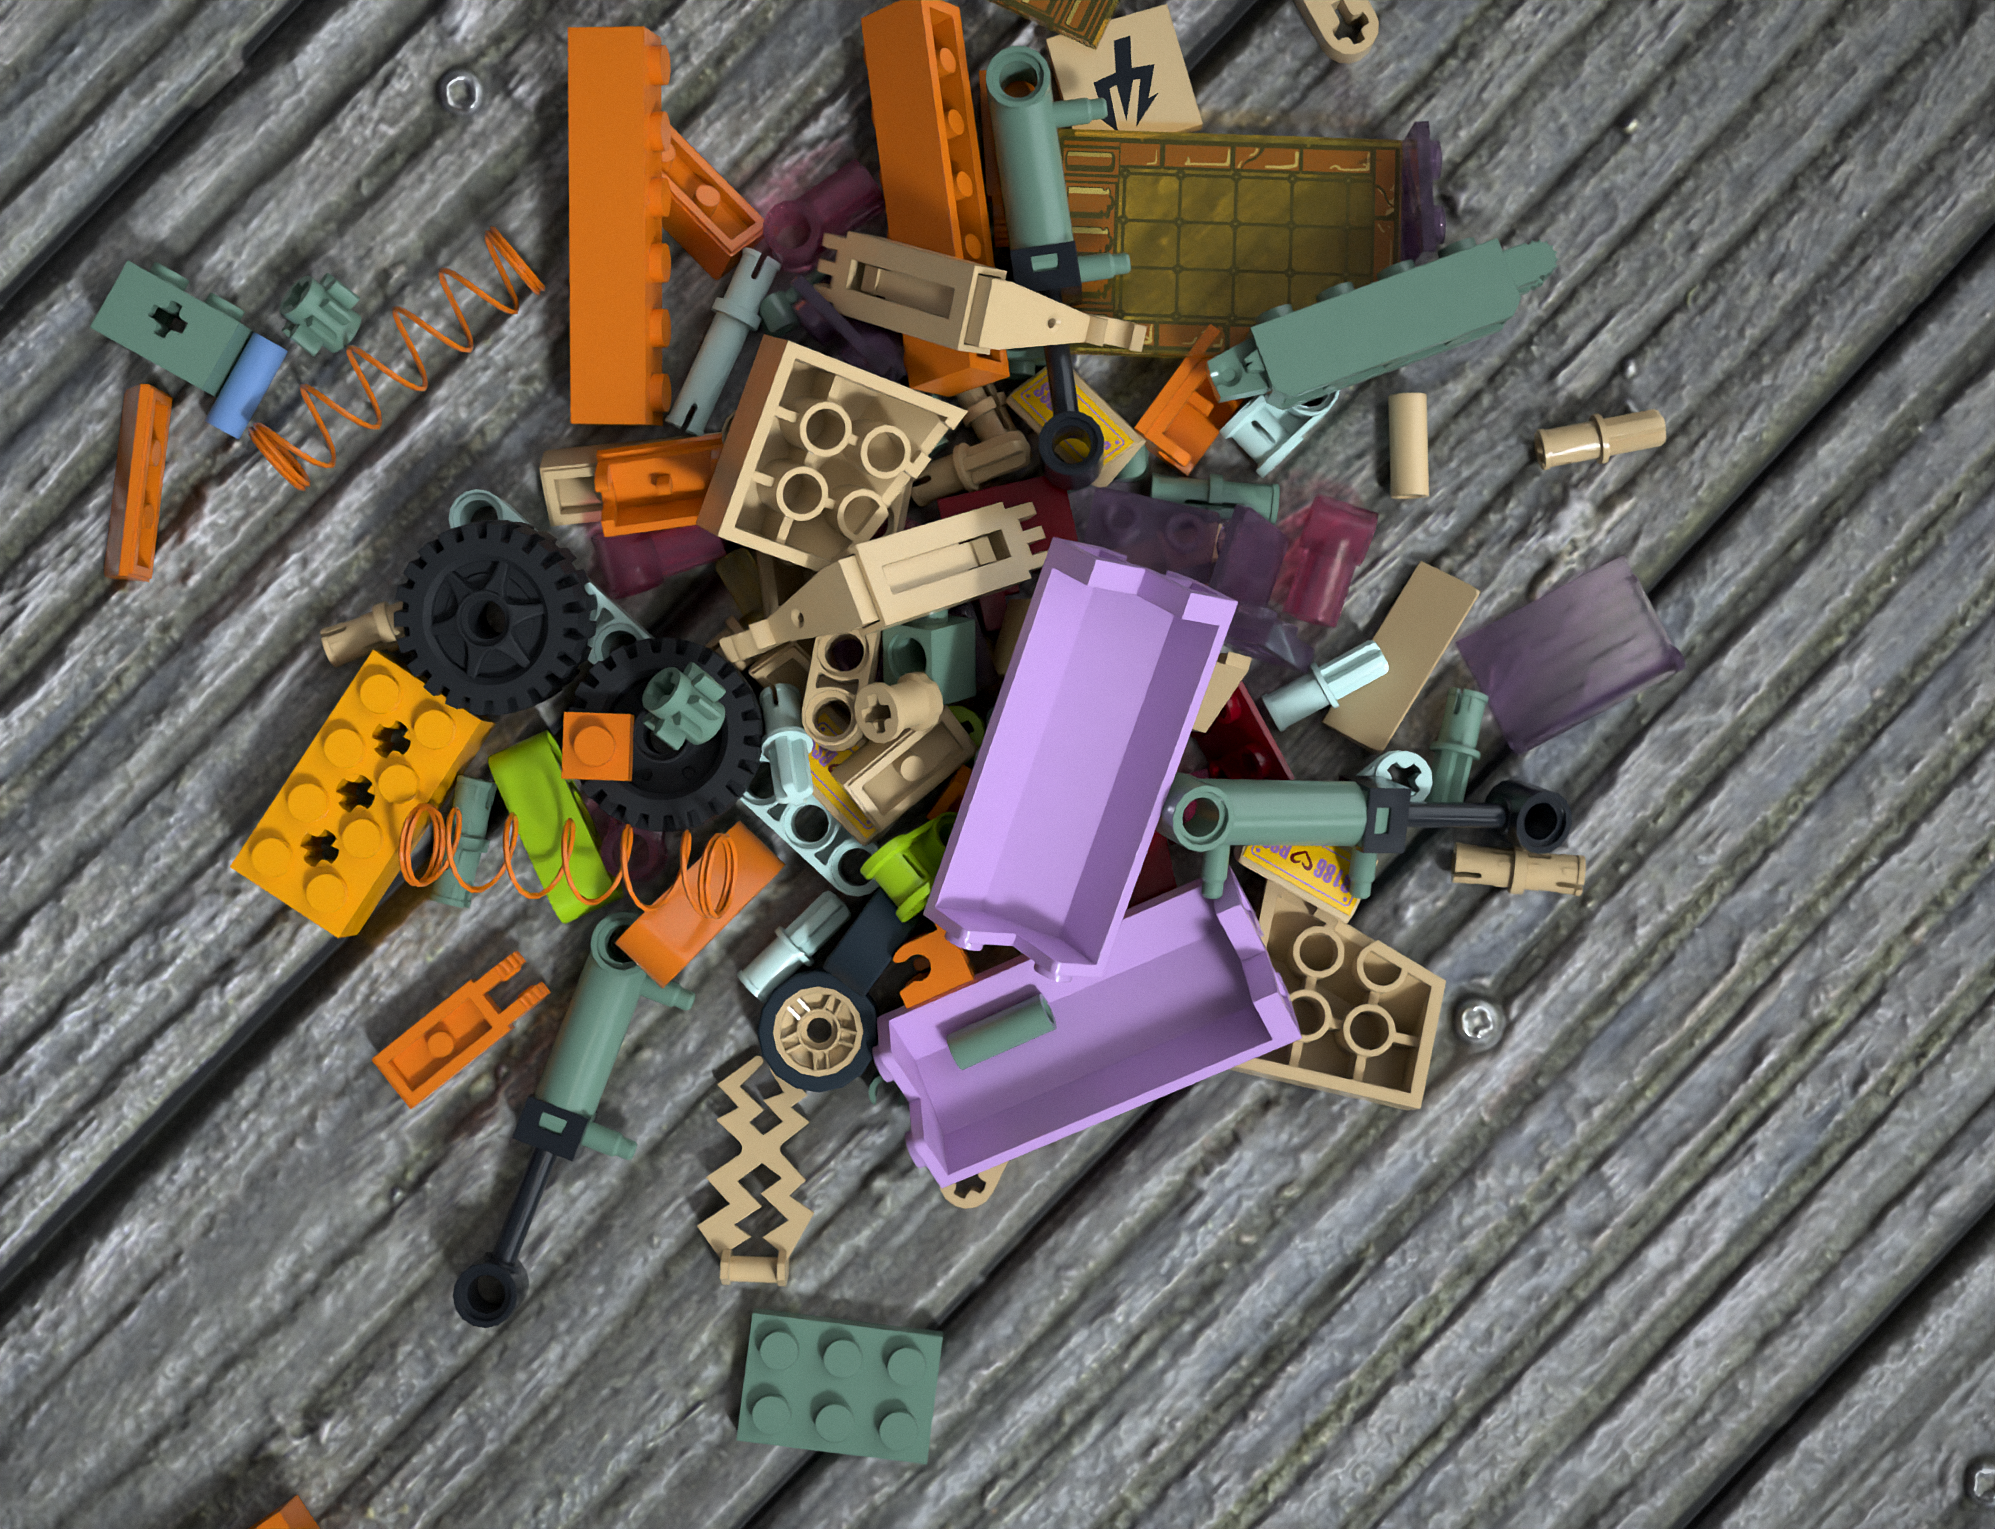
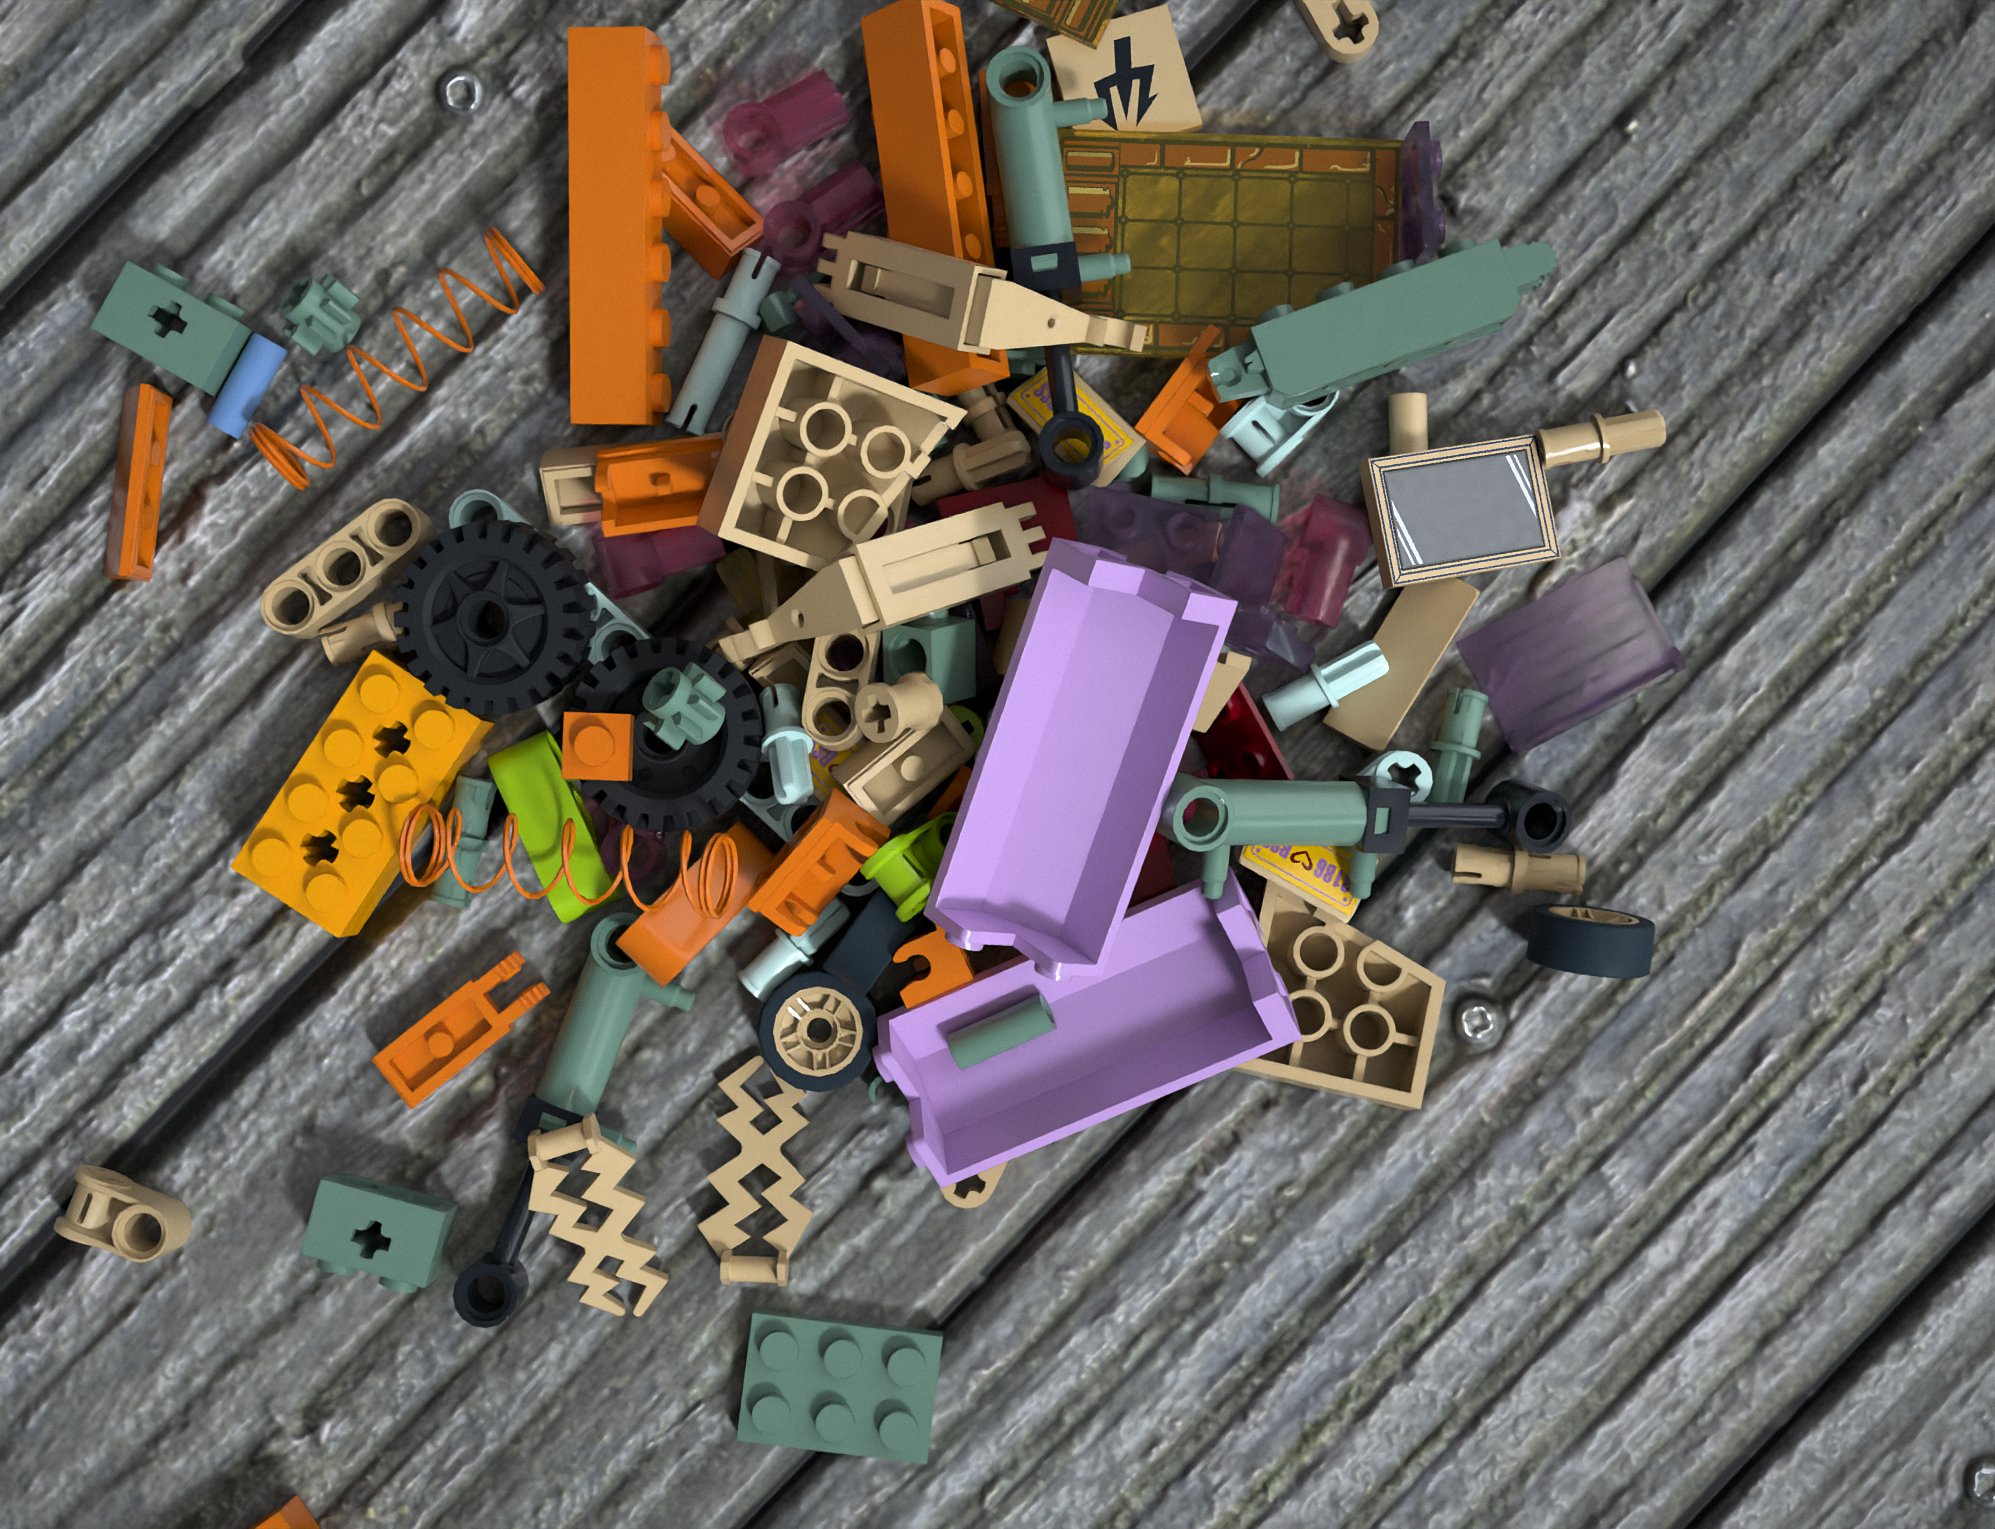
none -> tan piece [53,1165,192,1263]
none -> tan beam [260,498,435,639]
none -> sand green brick [300,1170,459,1293]
none -> tan piece [527,1112,668,1317]
none -> clear pink piece [723,69,850,178]
none -> orange hinge [746,787,891,937]
none -> tile [1358,434,1561,590]
none -> black wheel [1527,904,1655,979]

